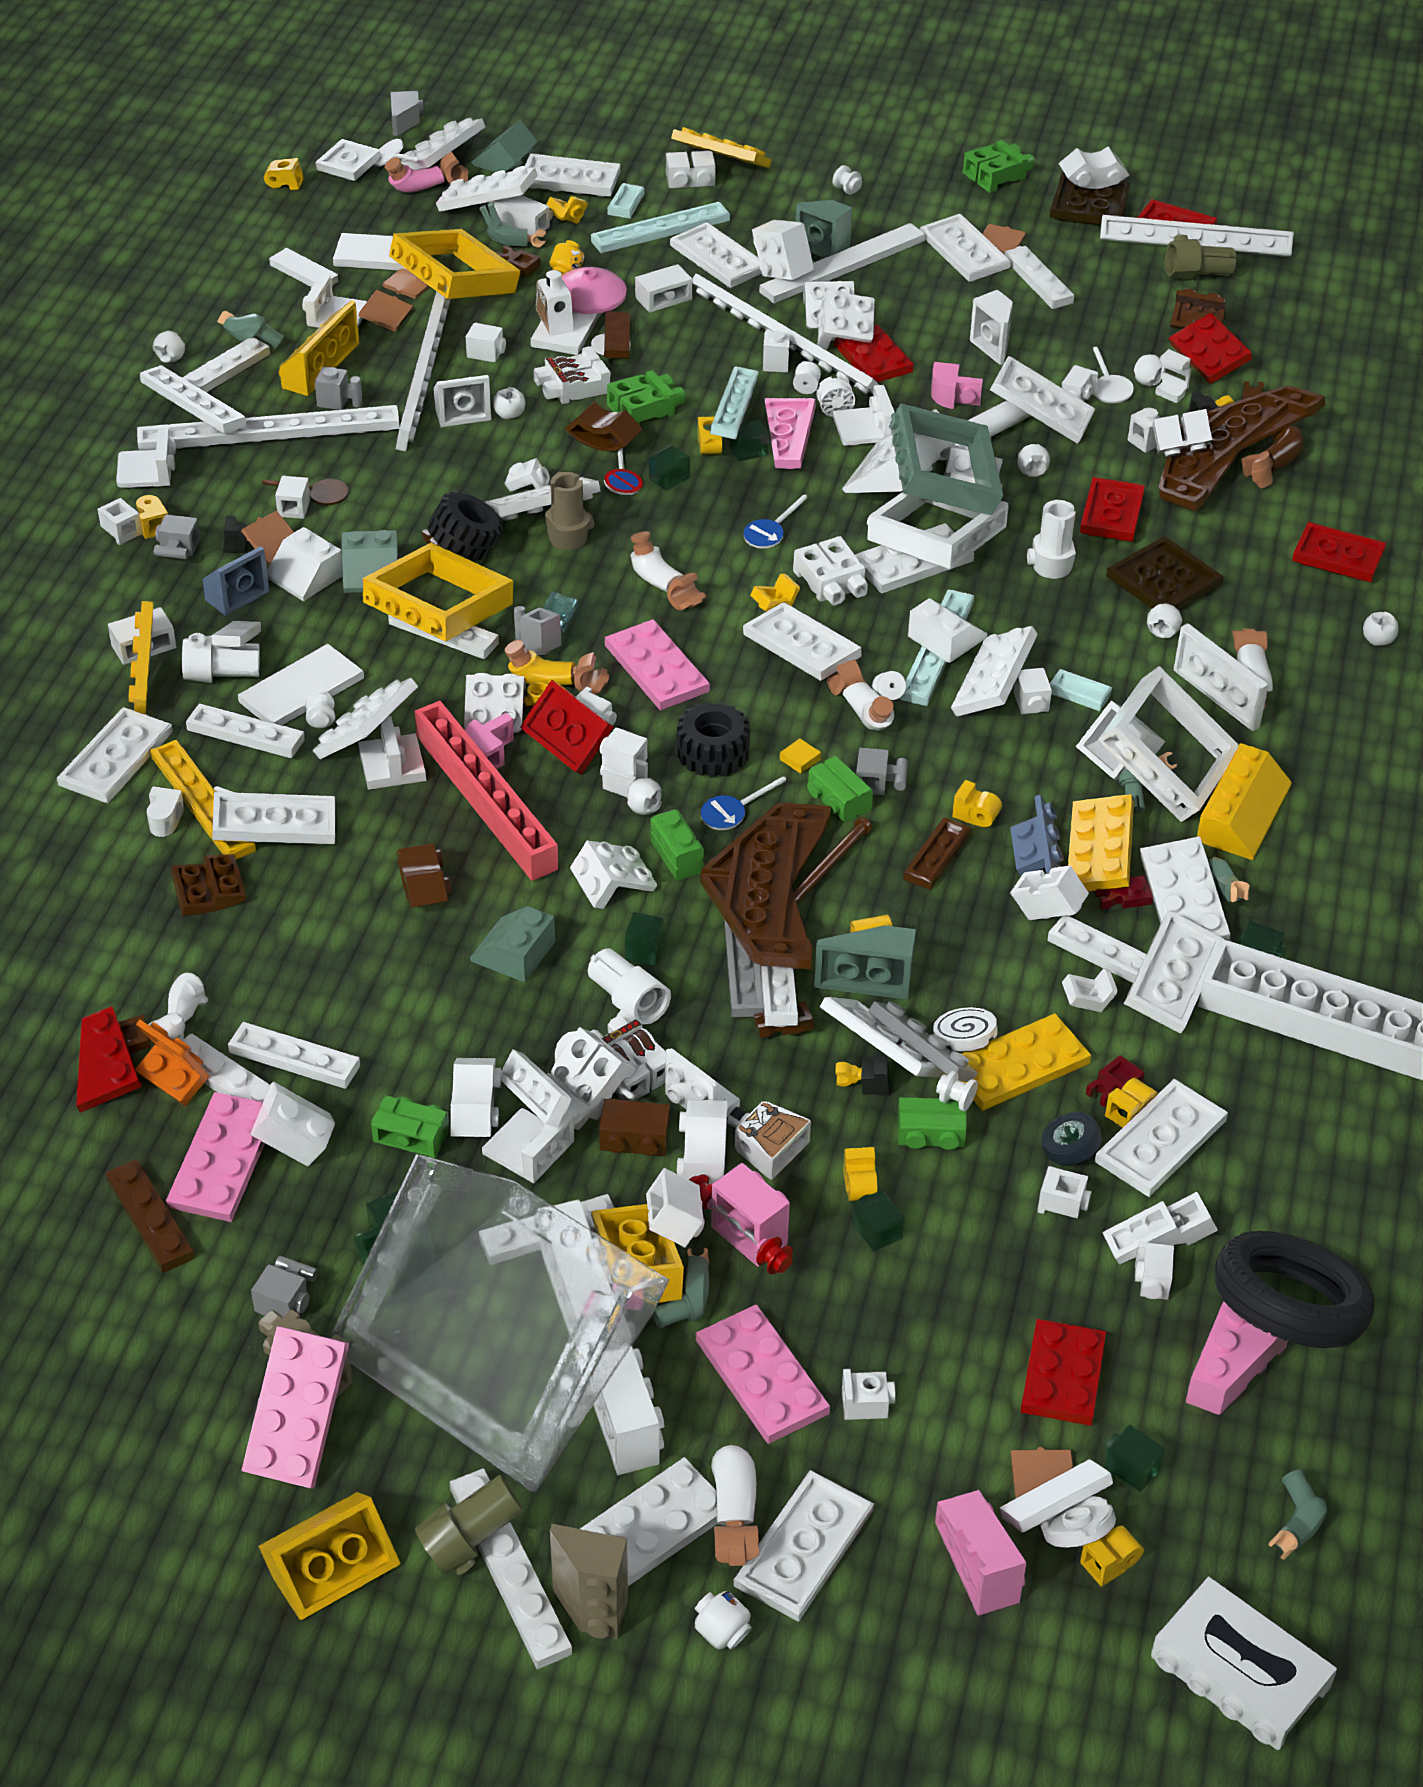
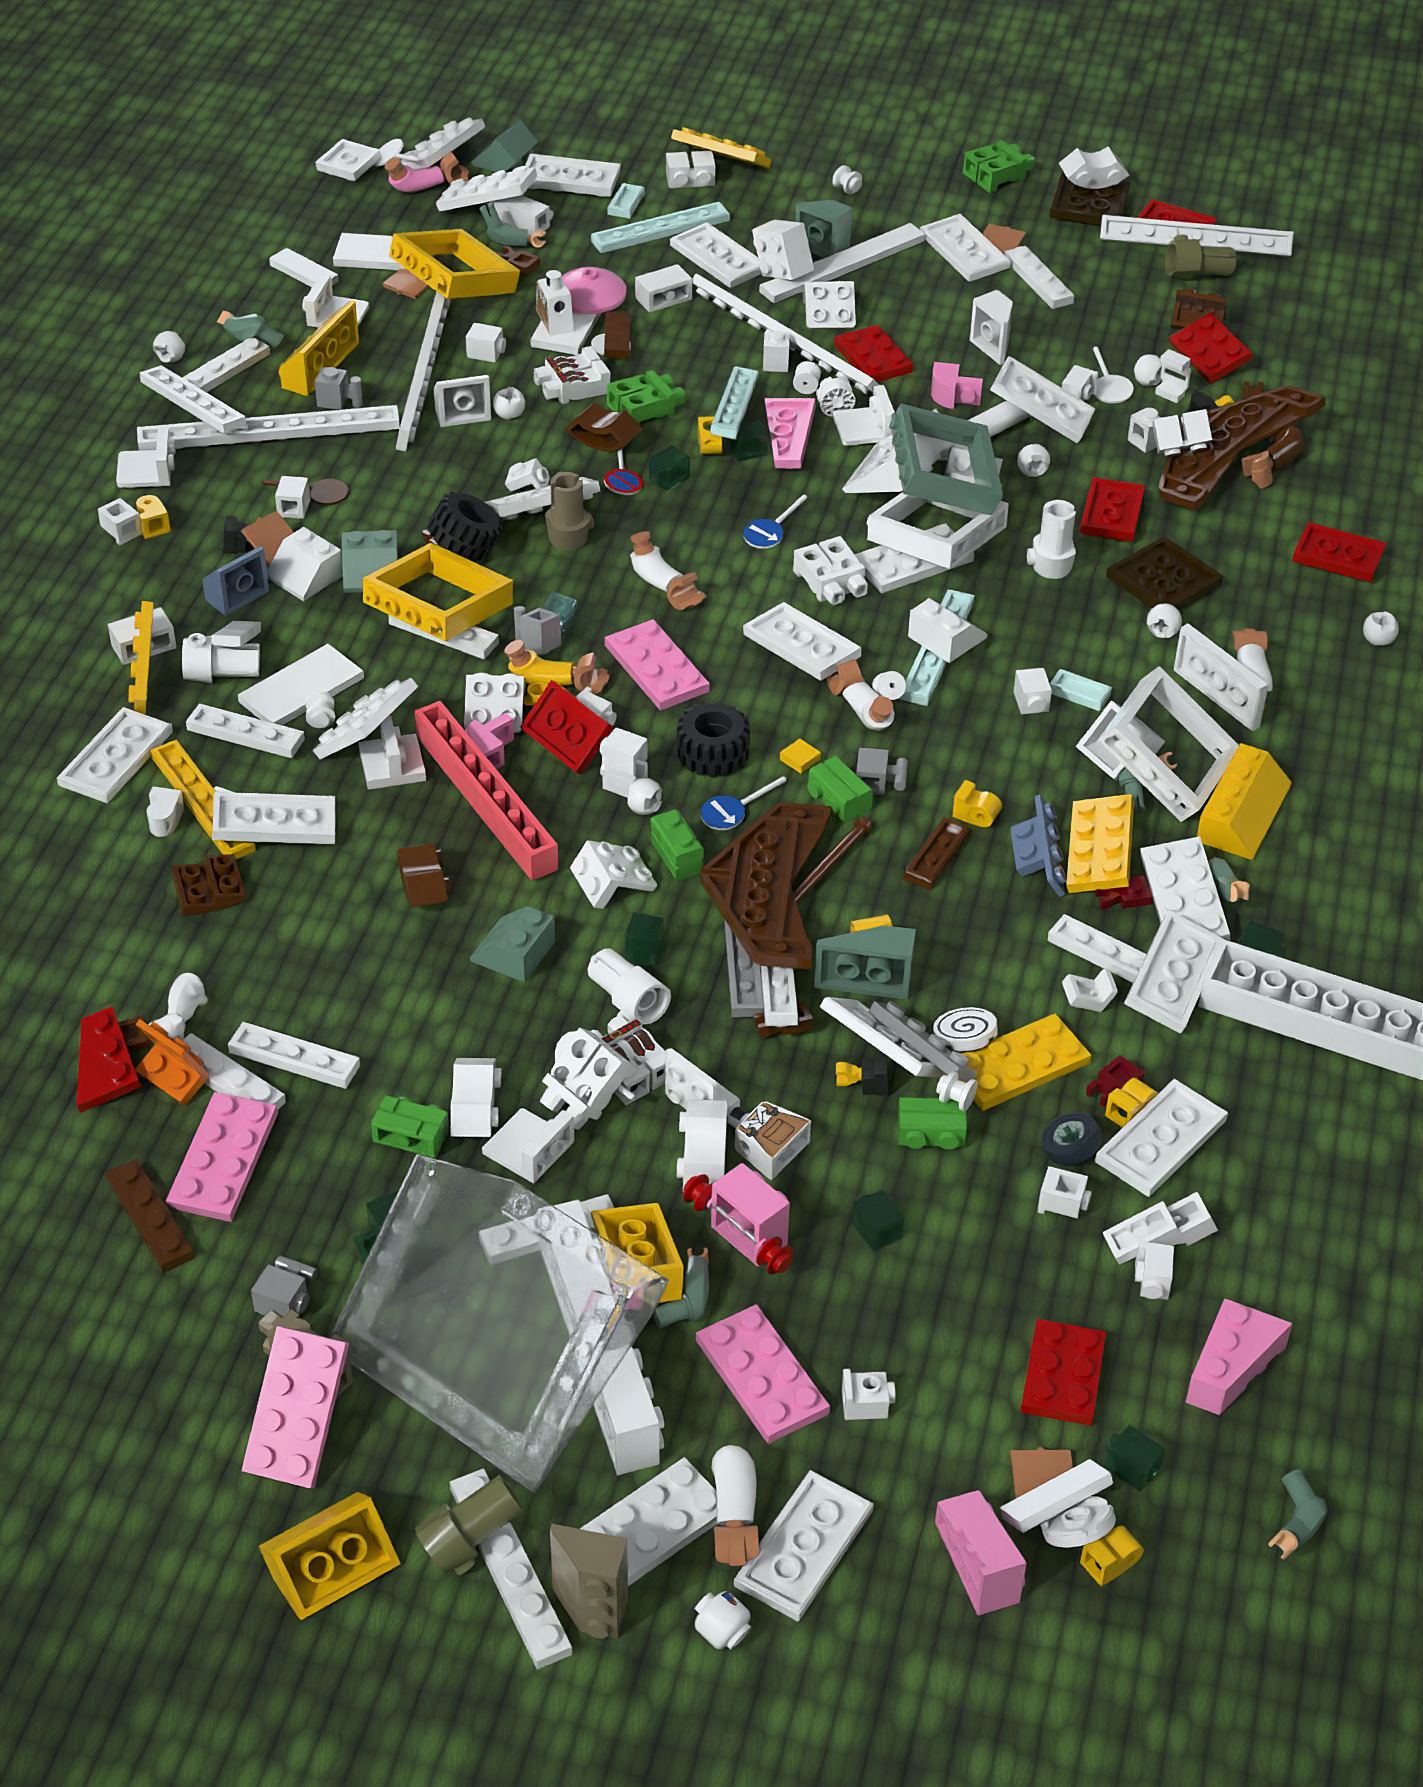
light grey brick [154,515,200,559] -> none
white slope [250,1082,335,1166] -> none
yellow leg [264,158,304,190] -> none
nougat piece [358,290,413,332] -> none
light grey slope [391,91,424,136] -> none
white plate [501,1049,572,1128] -> none
yellow bracket [546,196,588,224] -> none
yellow head [549,240,585,276] -> none
reddish brown brick [599,1099,670,1156] -> none
white piece [646,1168,705,1247] -> none
yellow bracket [750,574,800,611] -> none
white bracket [817,290,874,350] -> none
yellow leg [843,1147,877,1202] -> none
white plate [951,626,1037,716] -> none
white brick [1010,866,1089,920] -> none
white panel [1151,1576,1337,1750] -> none
black tyre [1214,1231,1374,1348] -> none

